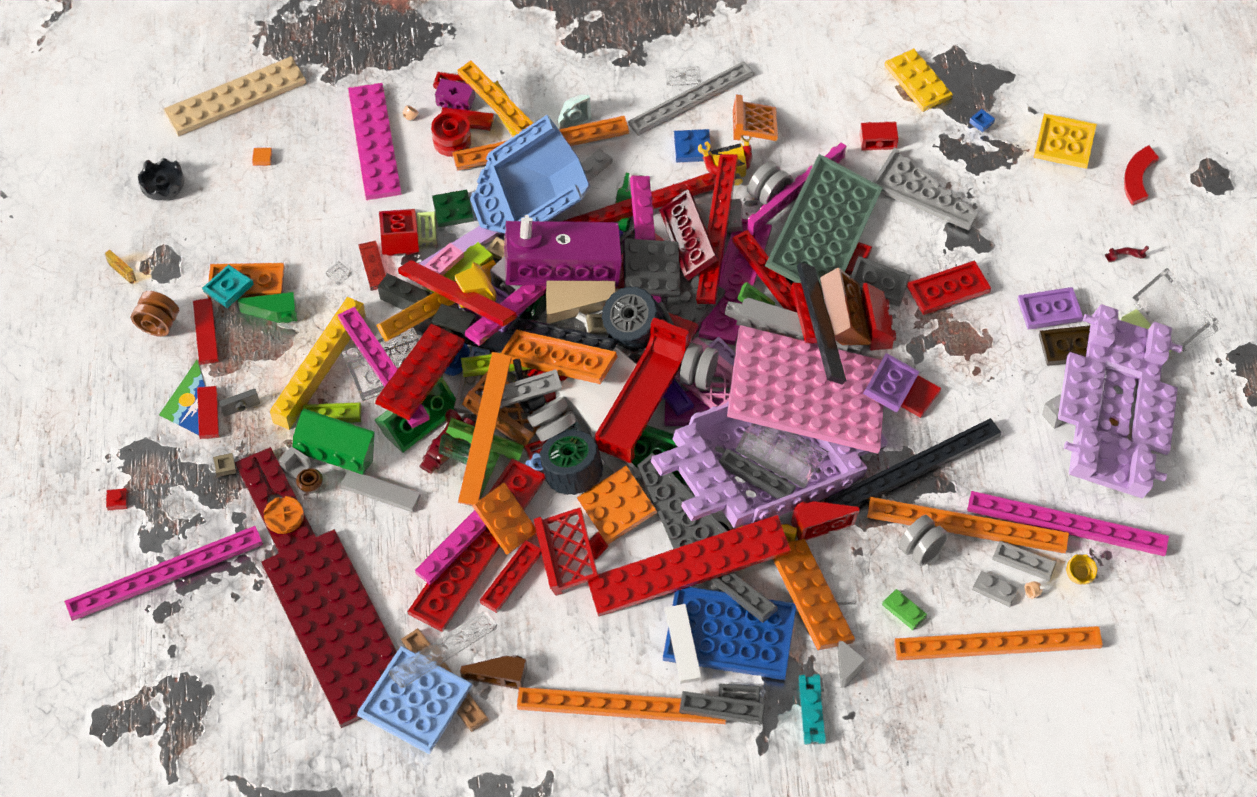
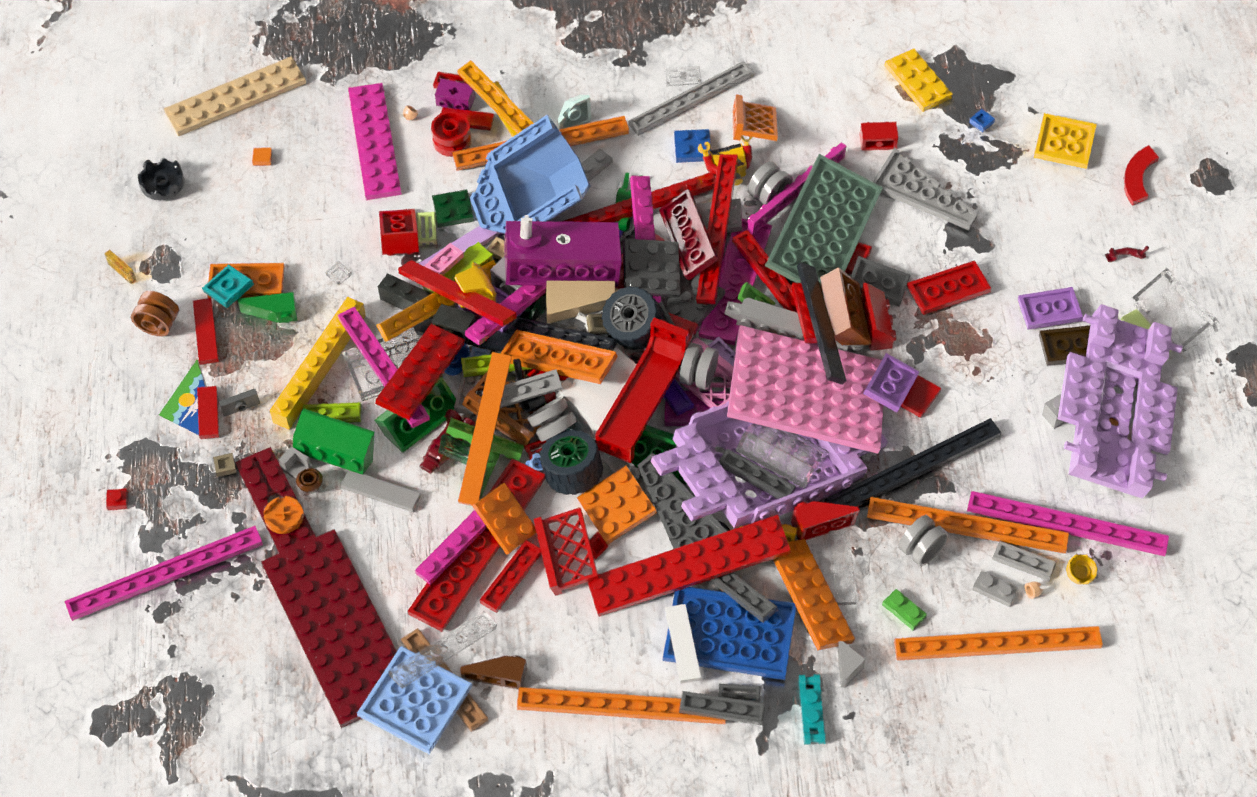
clear red tile [358,240,386,291] -> none

